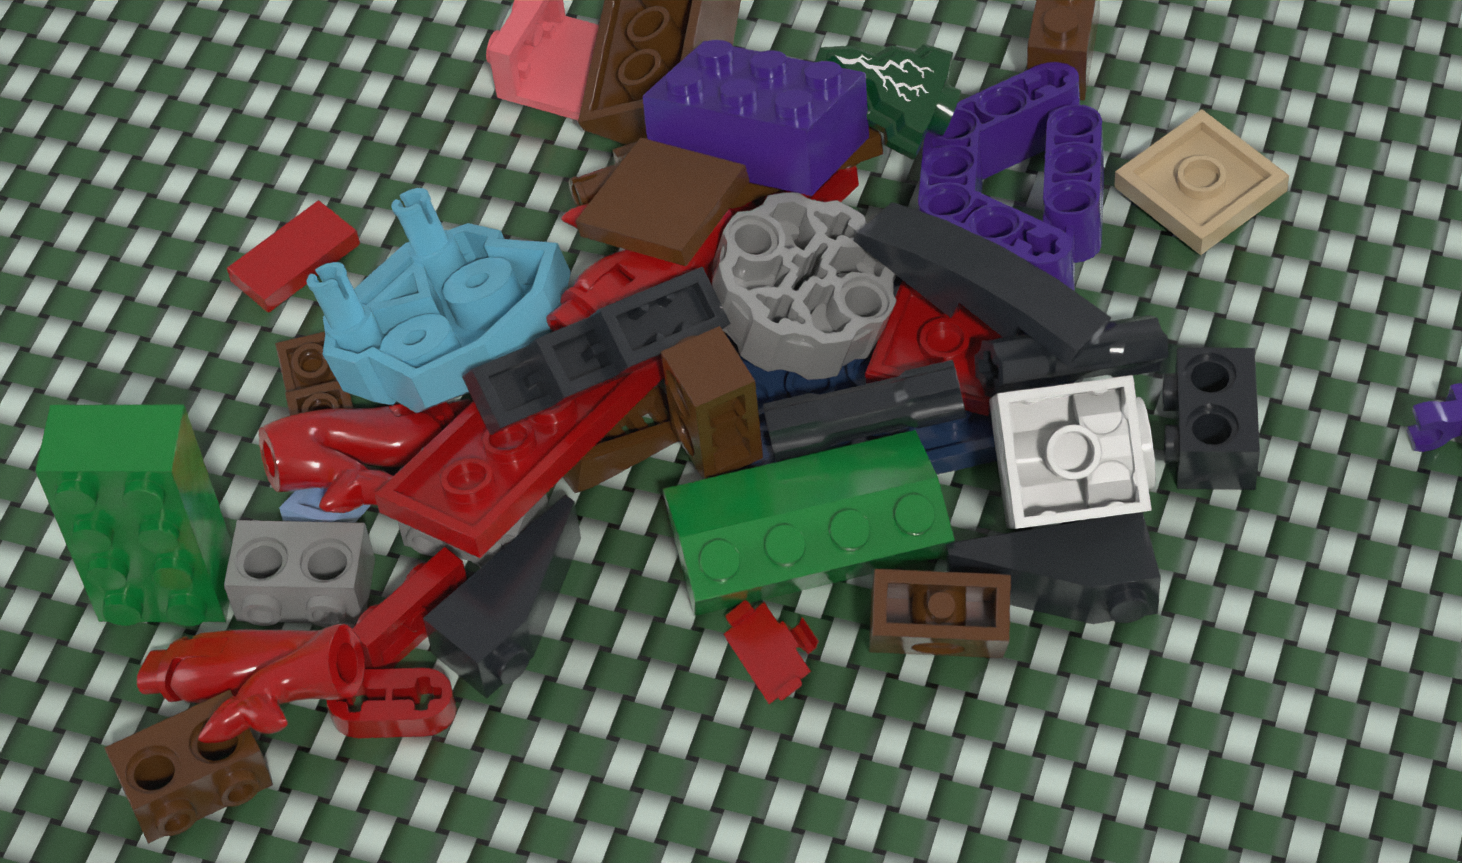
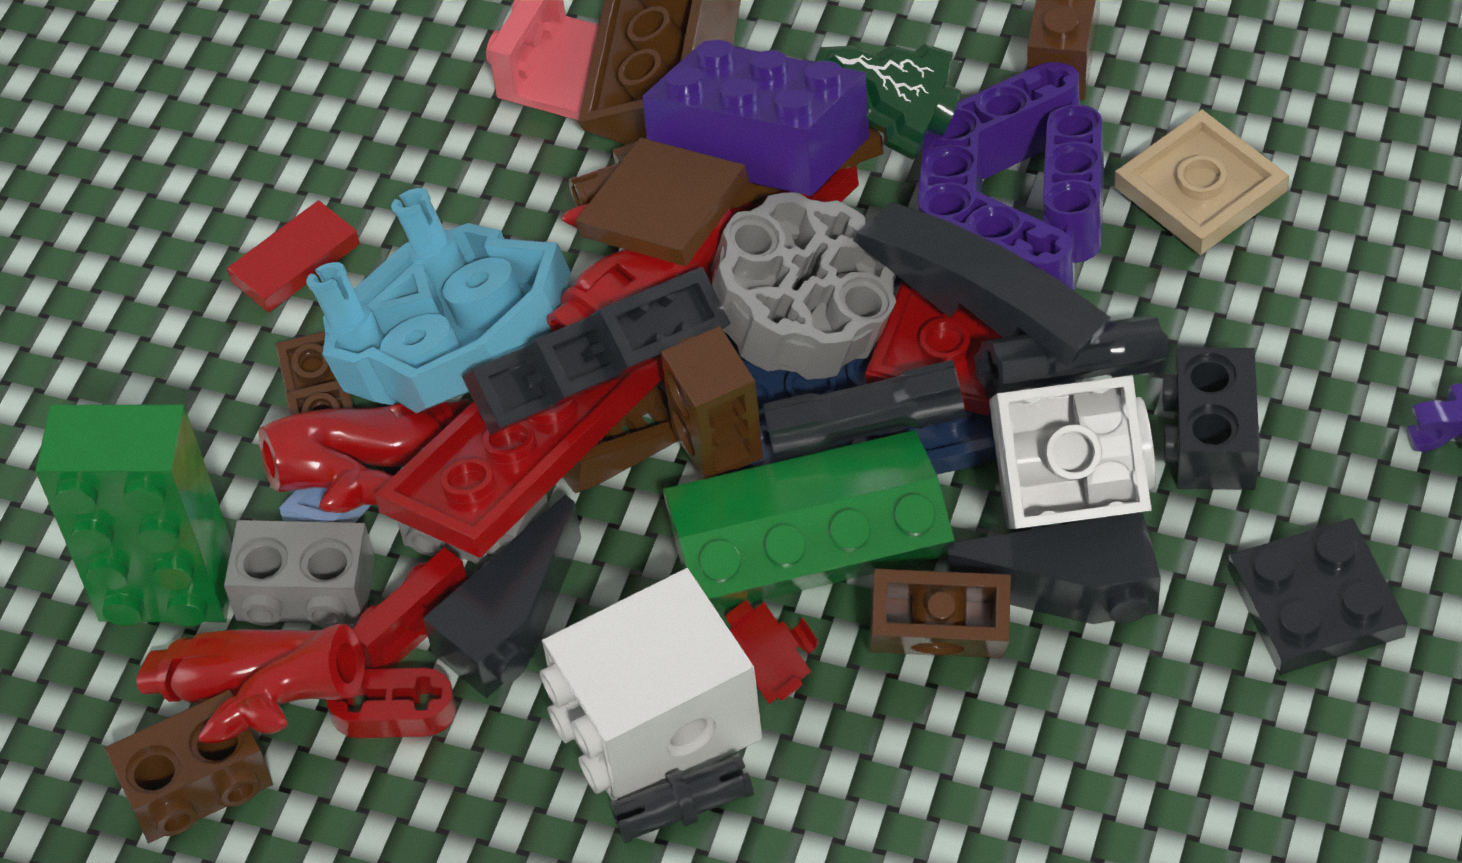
none -> white brick [540,568,762,801]
none -> black pin [609,754,754,844]
none -> black plate [1228,518,1408,675]

